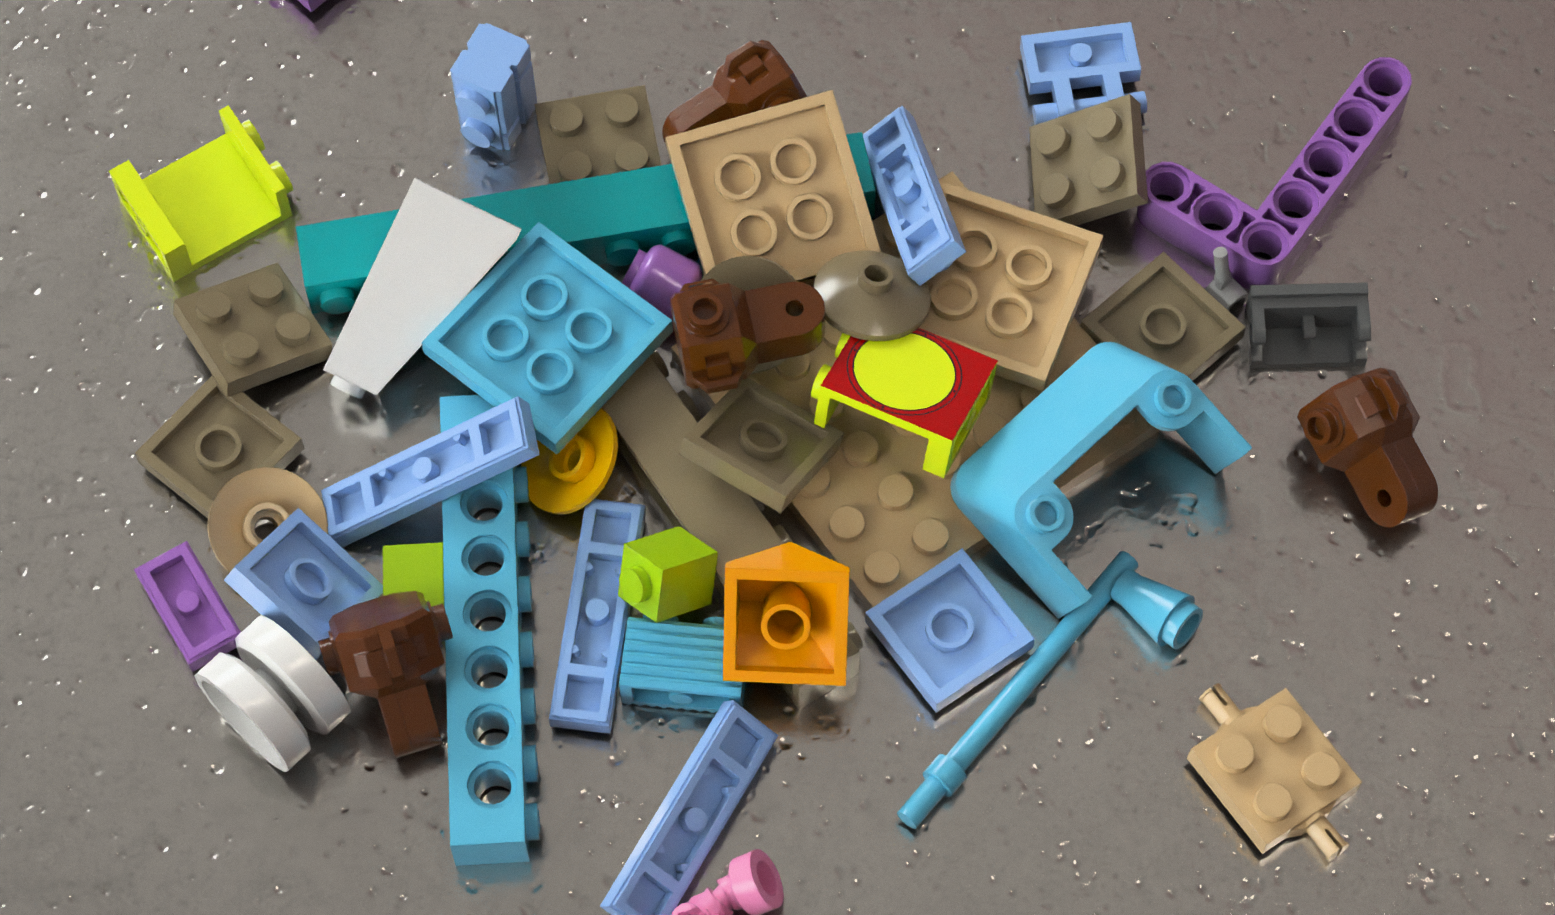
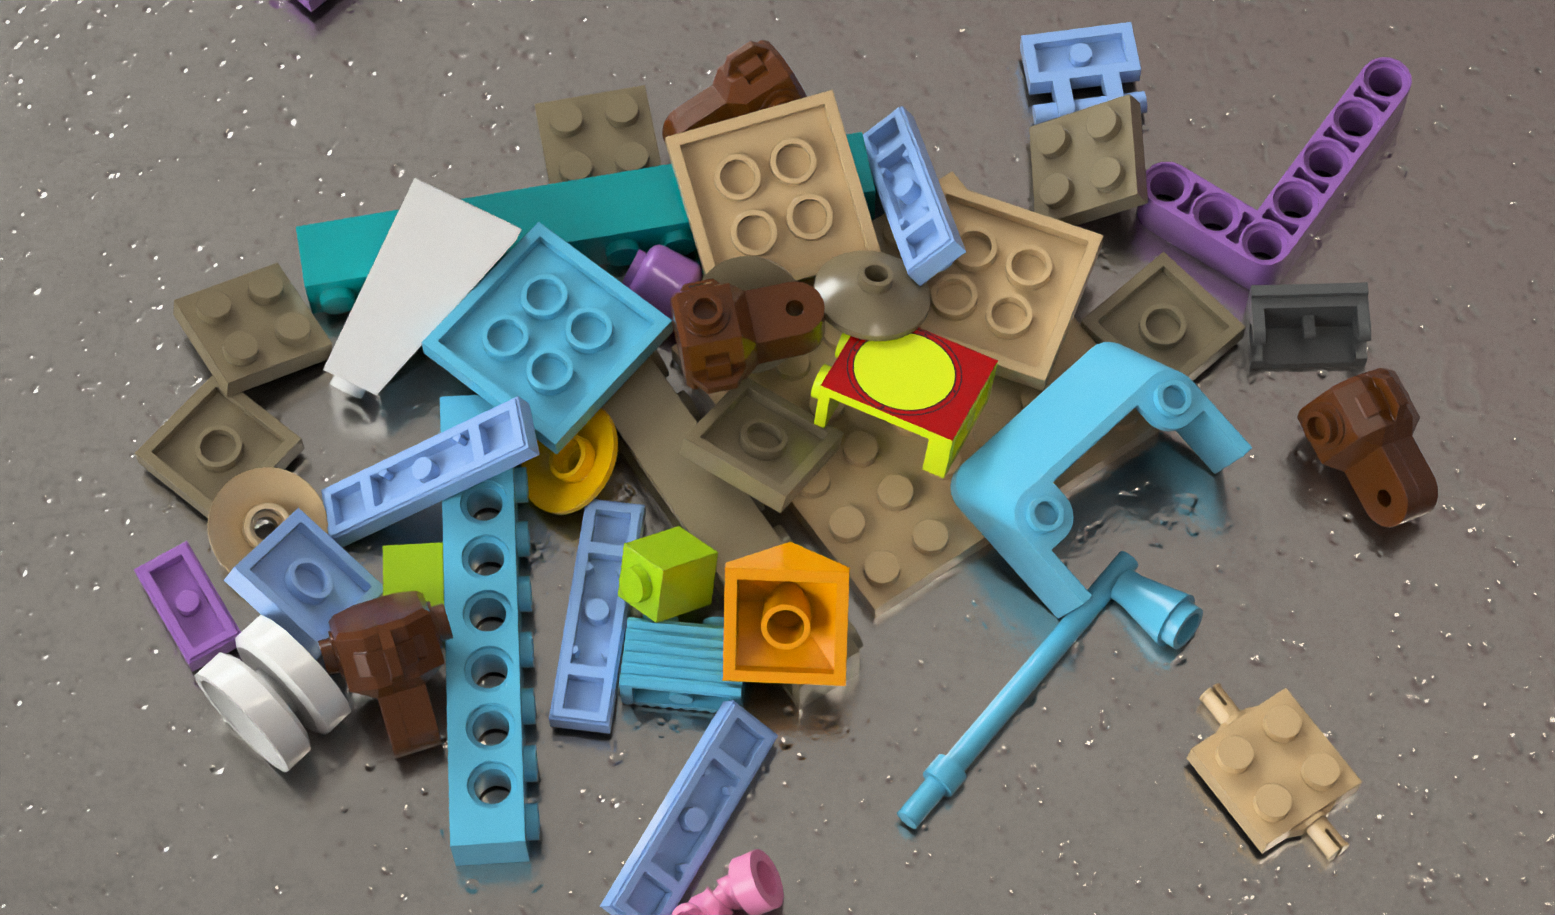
neon yellow panel [109,105,293,282] -> none
light blue brick [450,23,537,151] -> none
light blue plate [865,548,1035,713] -> none
light grey hand [1205,247,1249,311] -> none

